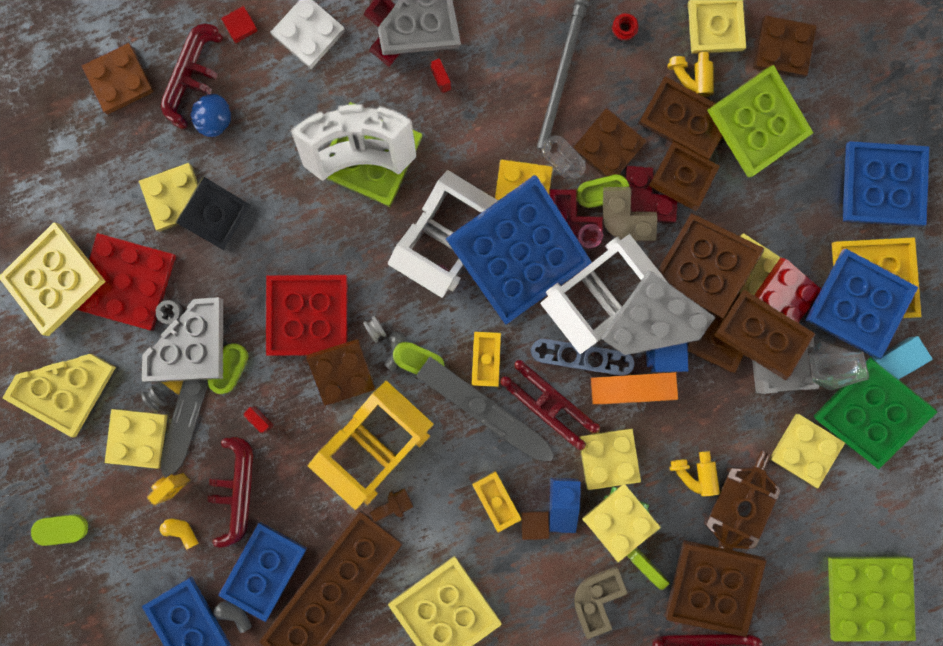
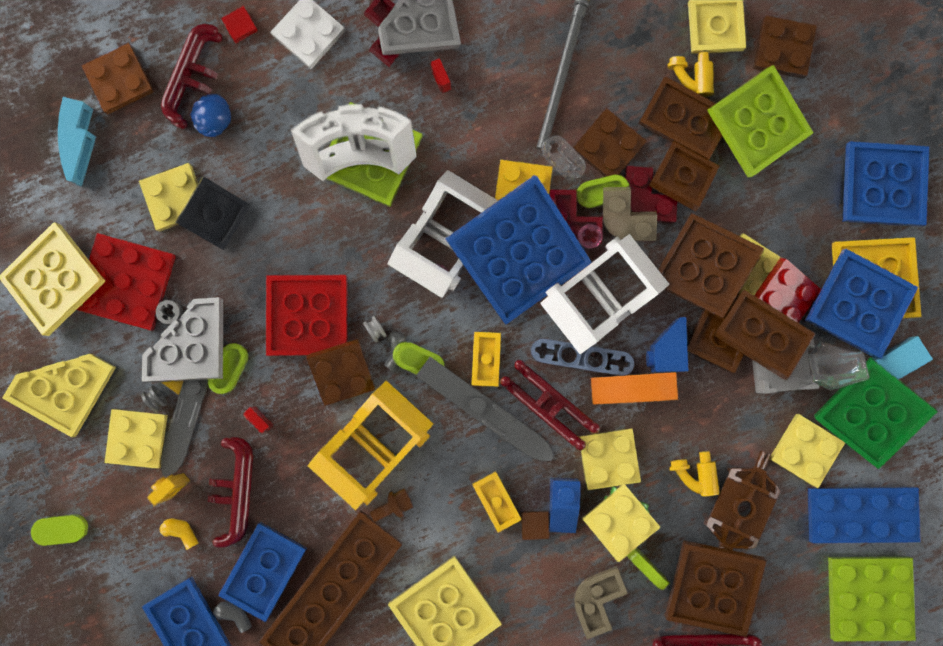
light grey plate [601,270,715,355] -> none
red plate [612,13,639,40] -> none
none -> medium azure slope [58,97,96,186]
none -> blue plate [807,487,921,543]

